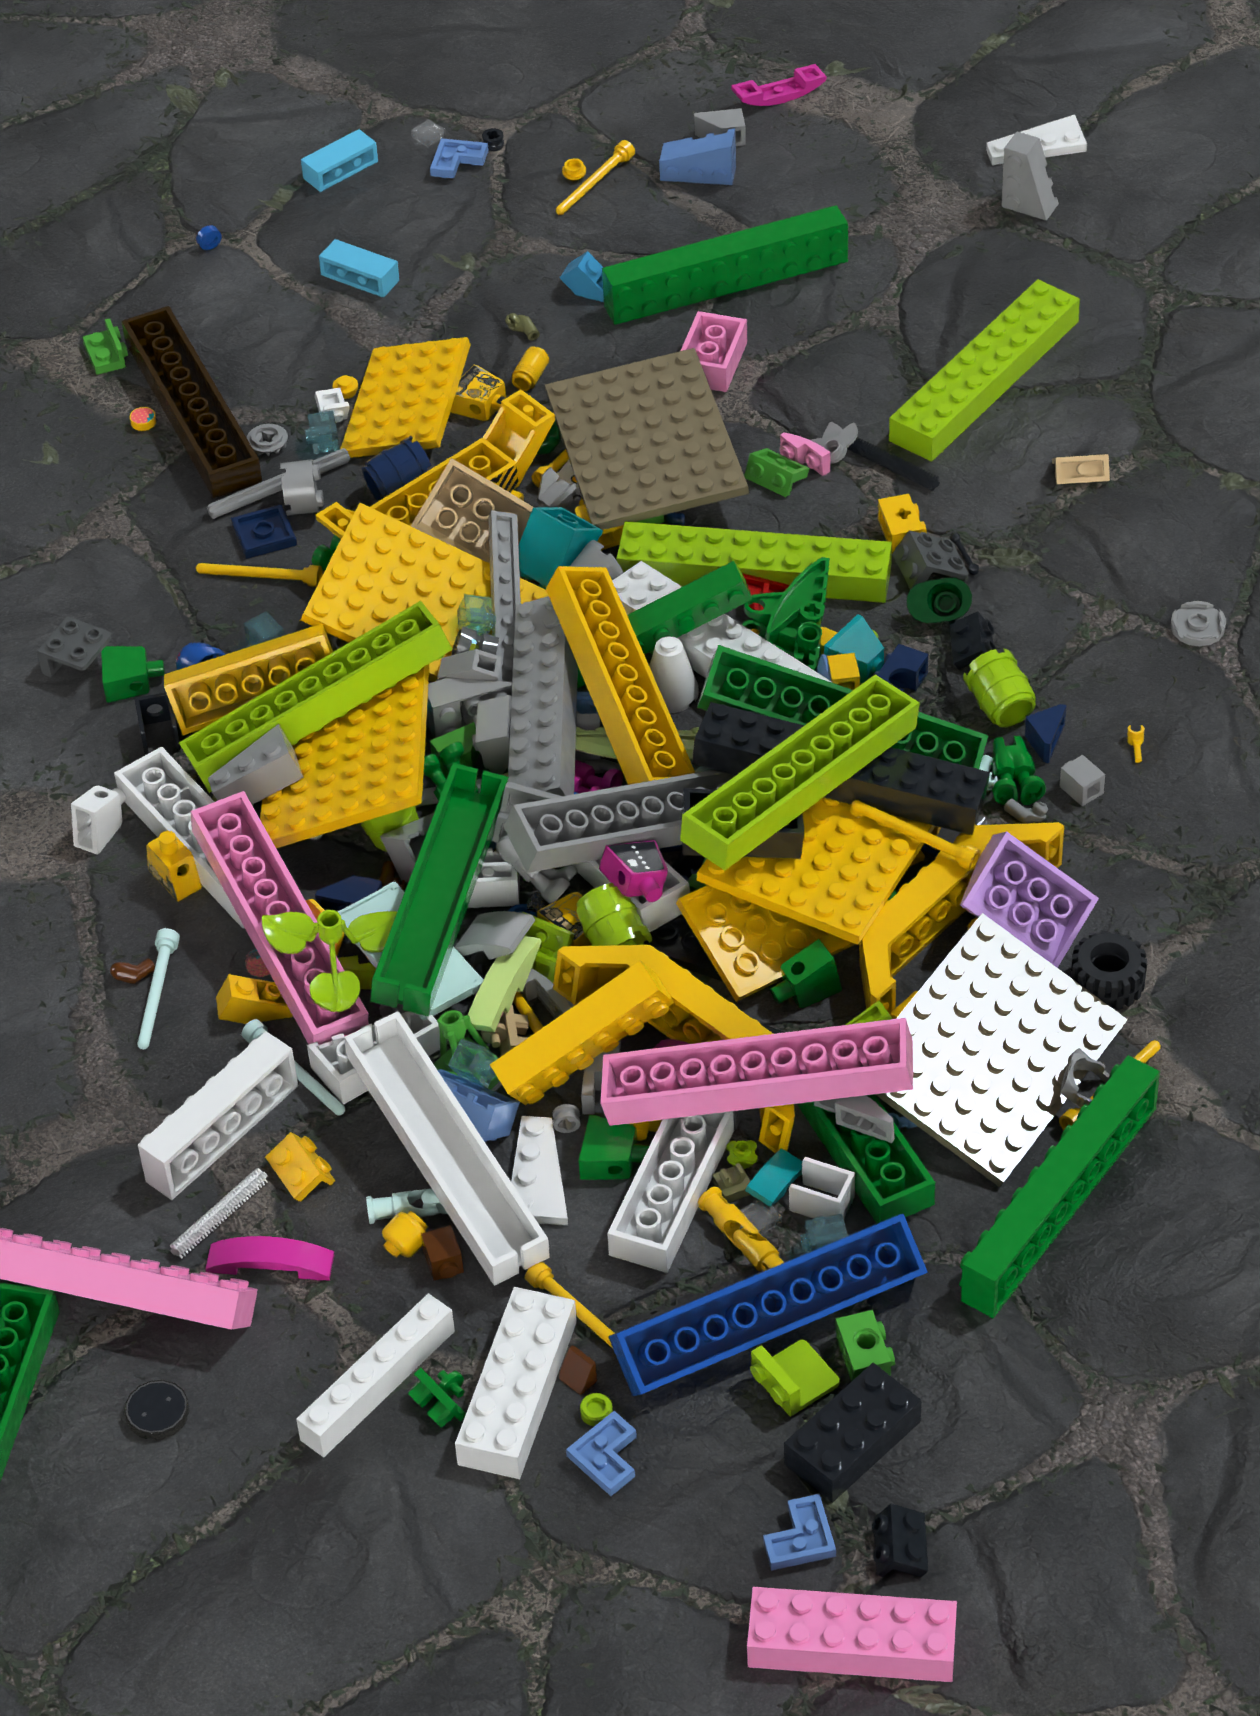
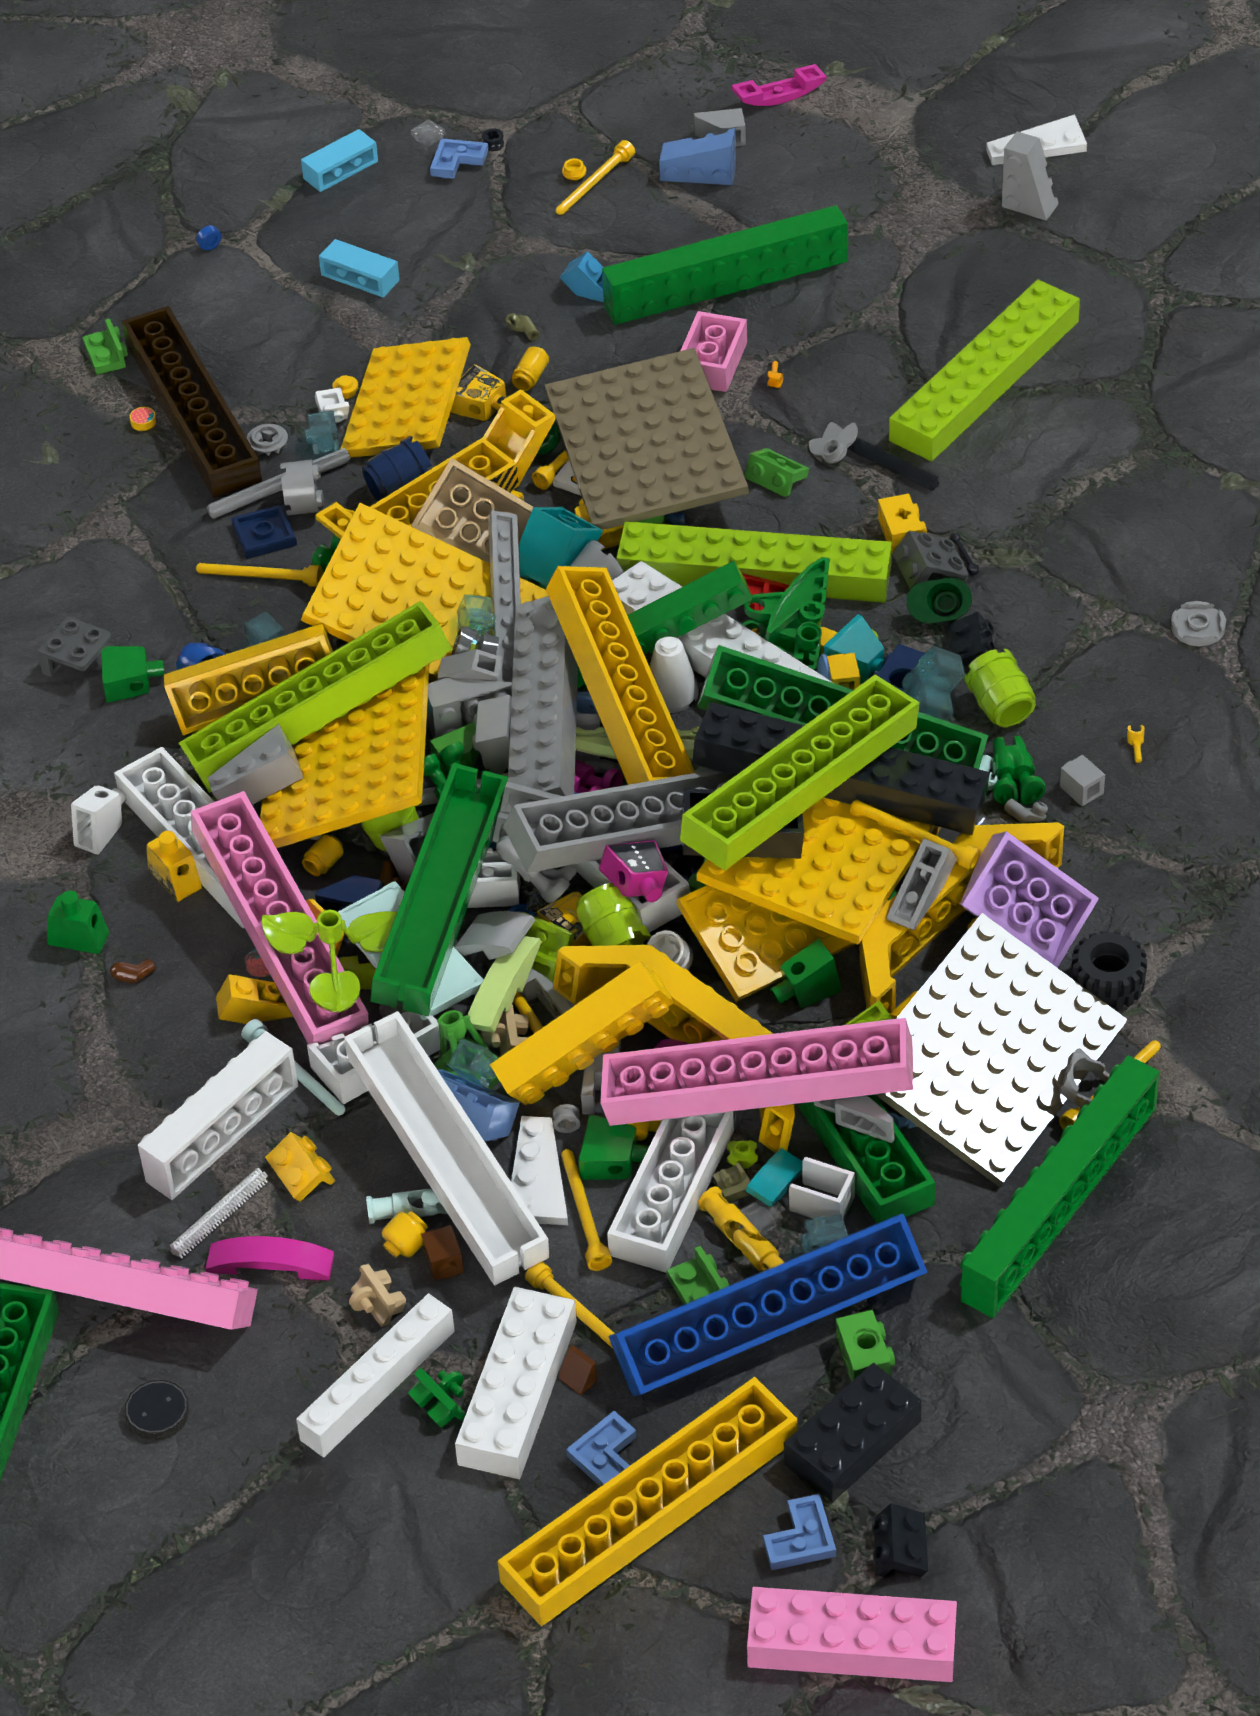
black piece [134,692,181,755] -> none
light aqua piece [137,928,180,1049] -> none
light grey brick [537,467,581,514] -> none
lime tile [580,1393,613,1426] -> none
lime bracket [750,1340,840,1417] -> none
bright pink slope [780,433,830,476] -> none
dark blue slope [1025,704,1067,763] -> none
tan panel [1052,454,1110,484] -> none
none -> green torso [47,890,110,955]
none -> yellow brick [302,835,344,876]
none -> tan hips [349,1264,406,1327]
none -> yellow brick [497,1377,798,1627]
none -> yellow piece [561,1149,612,1271]
none -> white wheel [647,930,693,970]
none -> bright green bracket [667,1246,729,1305]
none -> light orange hand [767,361,783,388]
none -> light grey slope [886,838,957,931]
none -> clear light blue brick [902,646,965,721]

